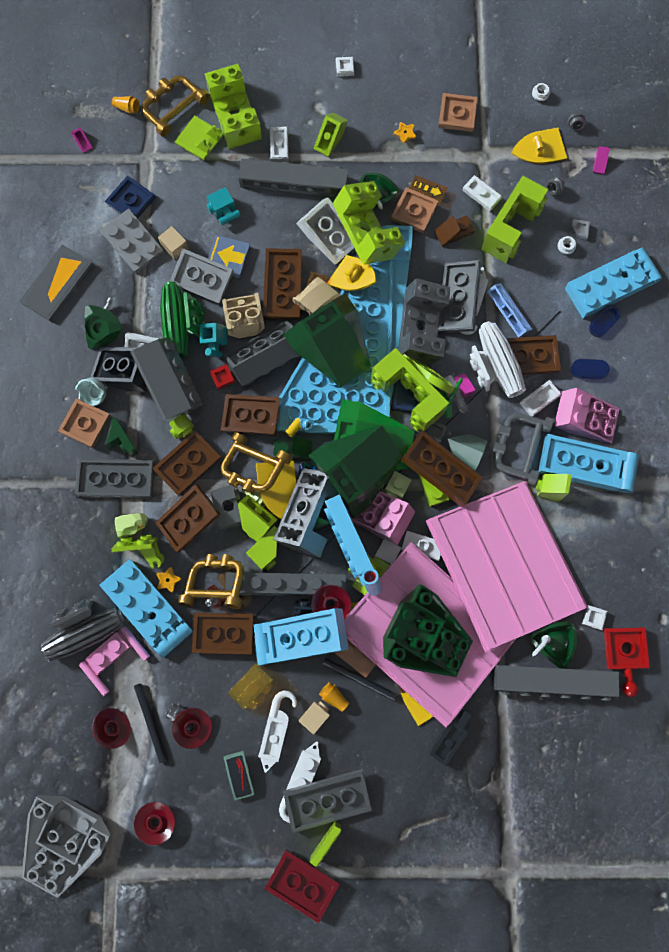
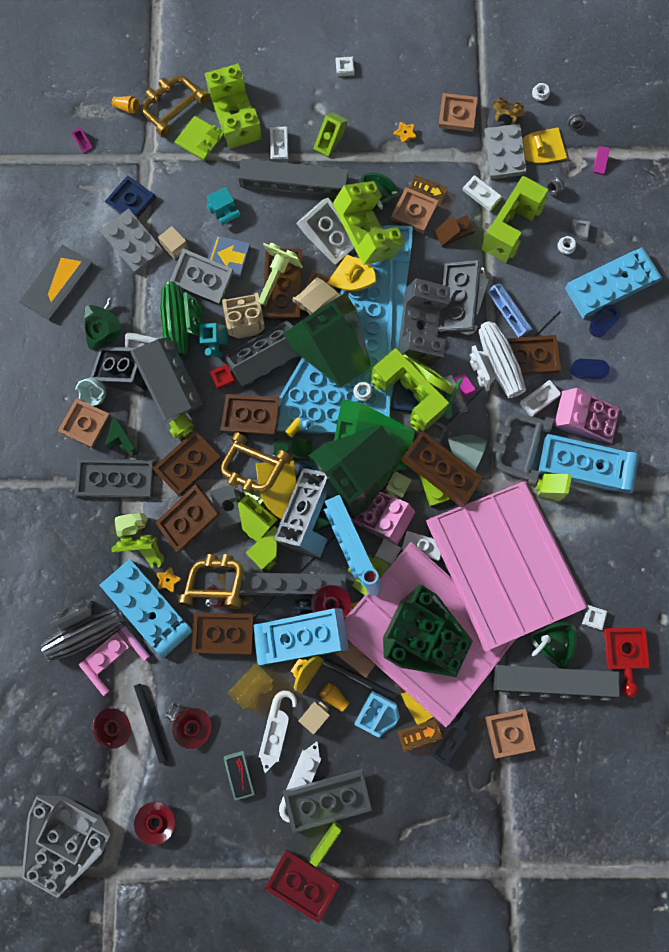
none -> yellowish green piece [258,243,303,306]
none -> yellow shield [291,655,324,694]
none -> white plate [354,382,372,401]
none -> medium azure slope [354,691,400,738]
none -> clear orange tile [397,719,443,752]
none -> light grey plate [484,124,526,179]
none -> nougat plate [485,709,535,758]
none -> pearl gold plate [491,97,526,125]

